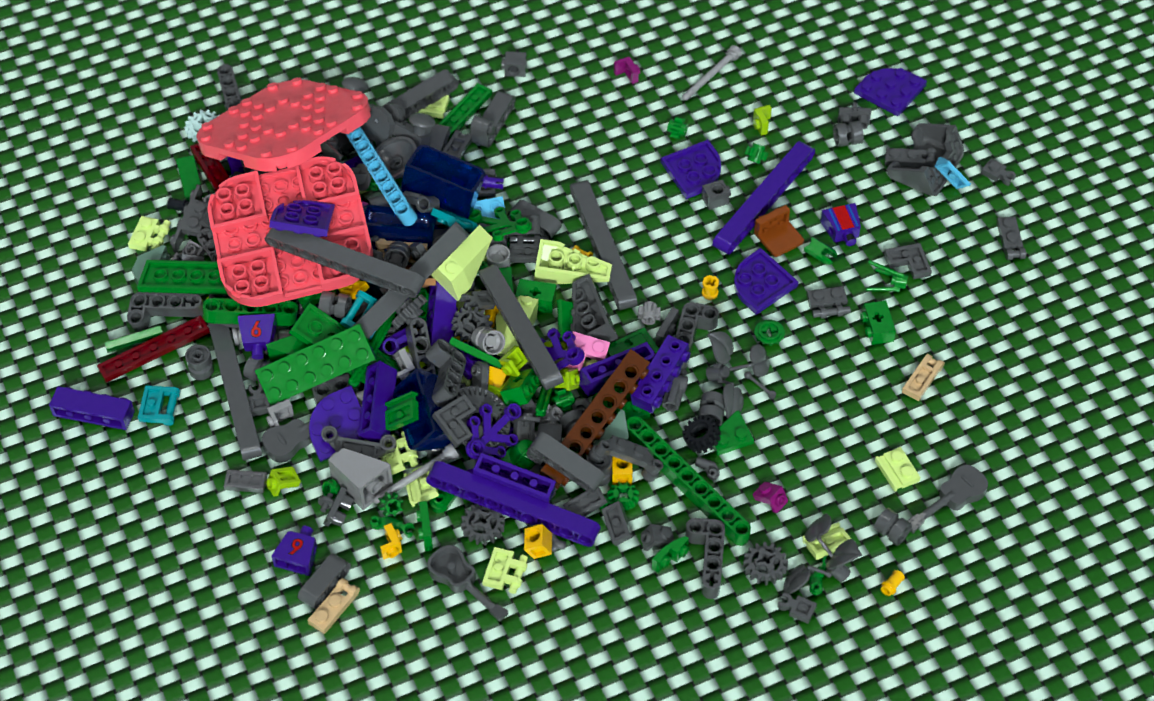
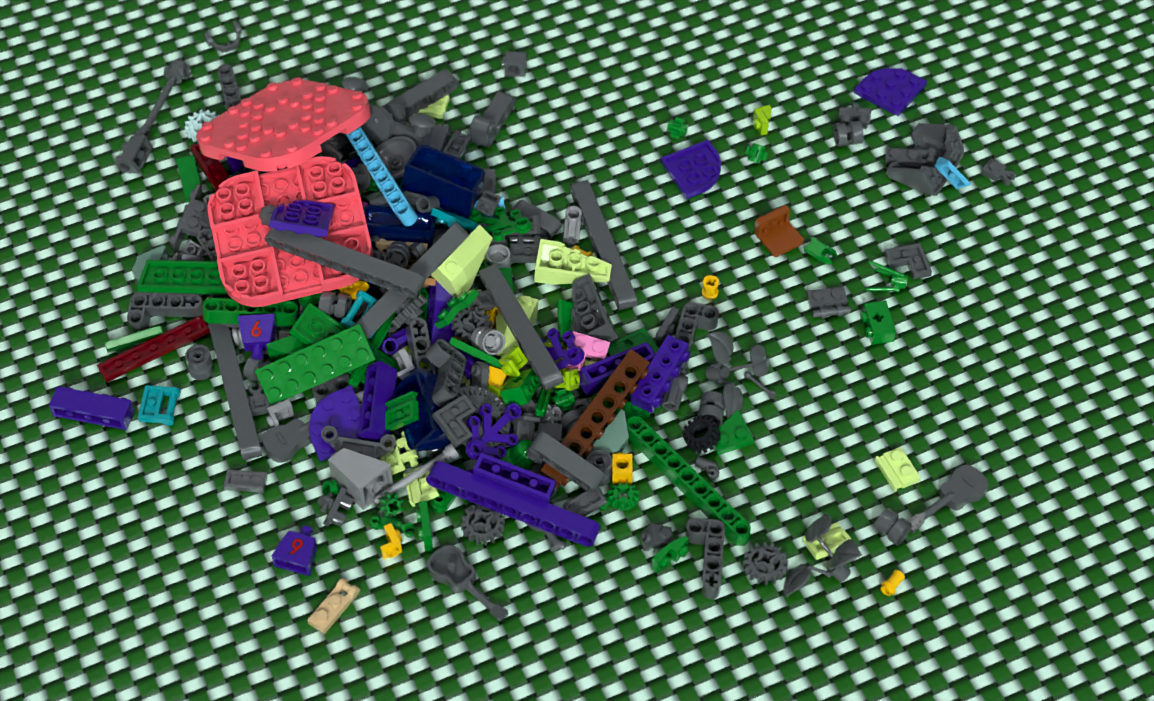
yellowish green plate [128,216,171,252] -> none
black pin [167,198,189,213] -> none
lime bracket [266,467,301,497] -> none
dark grey beam [298,553,351,609] -> none
green plate [438,83,492,138] -> none
dark purple pin [481,175,504,190] -> none
yellowish green plate [482,547,528,594] -> none
green brick [515,279,557,313] -> none
yellow brick [524,524,552,559] -> none
dark grey plate [589,435,664,482] -> none
dark grey plate [601,501,633,546] -> none
magenta bracket [614,56,640,84] -> none
light grey gear [638,301,661,325] -> none
light grey piece [682,45,742,101] -> none
dark grey brick [702,180,731,210] -> none
dark purple beam [712,141,815,255] -> none
dark purple plate [734,248,799,315] -> none
magenta bracket [752,482,788,513] -> none
green gear [754,319,785,346] -> none
dark grey plate [777,593,817,624] -> none
green arm [809,555,827,596] -> none
dark purple torso [820,203,861,246] -> none
tan plate [902,353,945,401] -> none
dark grey plate [996,216,1026,260] -> none
none -> dark grey bar [115,59,191,173]
none -> dark grey piece [203,21,242,53]
none -> dark grey piece [259,204,276,227]
none -> green plate [434,288,479,329]
none -> dark grey bracket [476,190,501,217]
none -> light grey piece [563,206,582,245]

